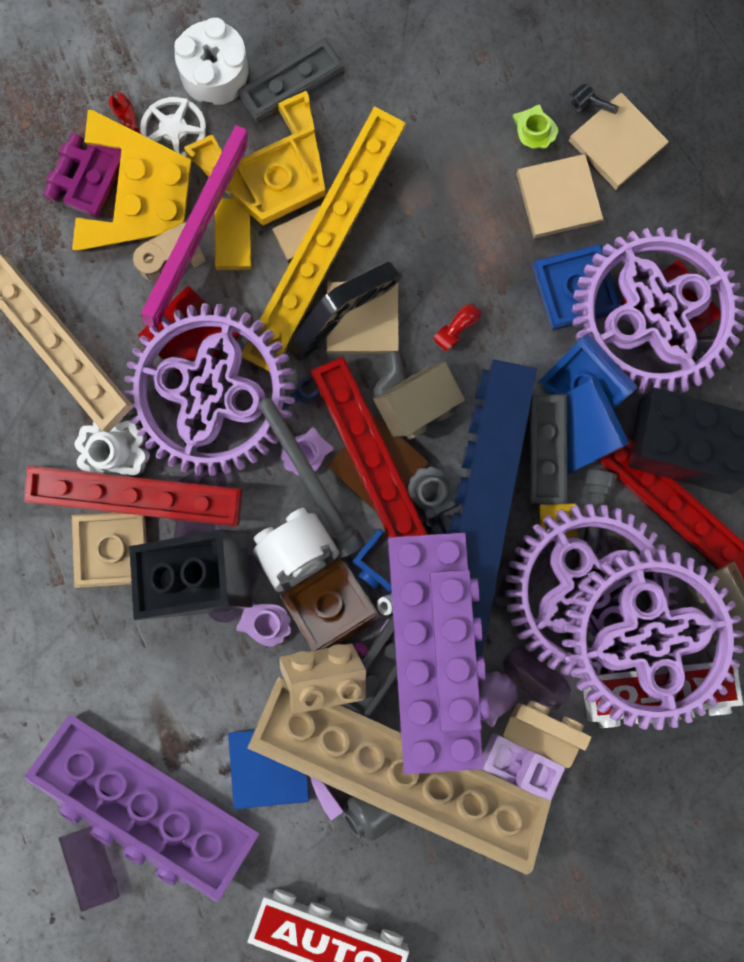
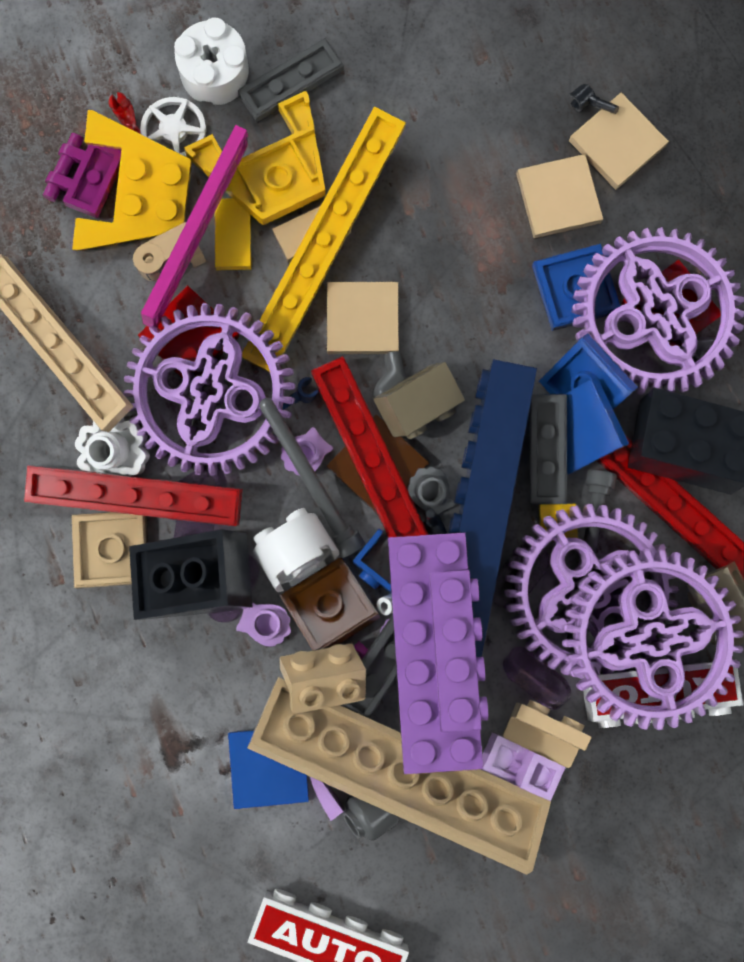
medium lavender plate [24,714,259,903] -> none
clear purple plate [58,826,120,912] -> none
black beam [287,262,402,361] -> none
red arm [433,304,481,351] -> none
lavender animal [478,671,518,727] -> none
lime animal [512,104,559,150] -> none

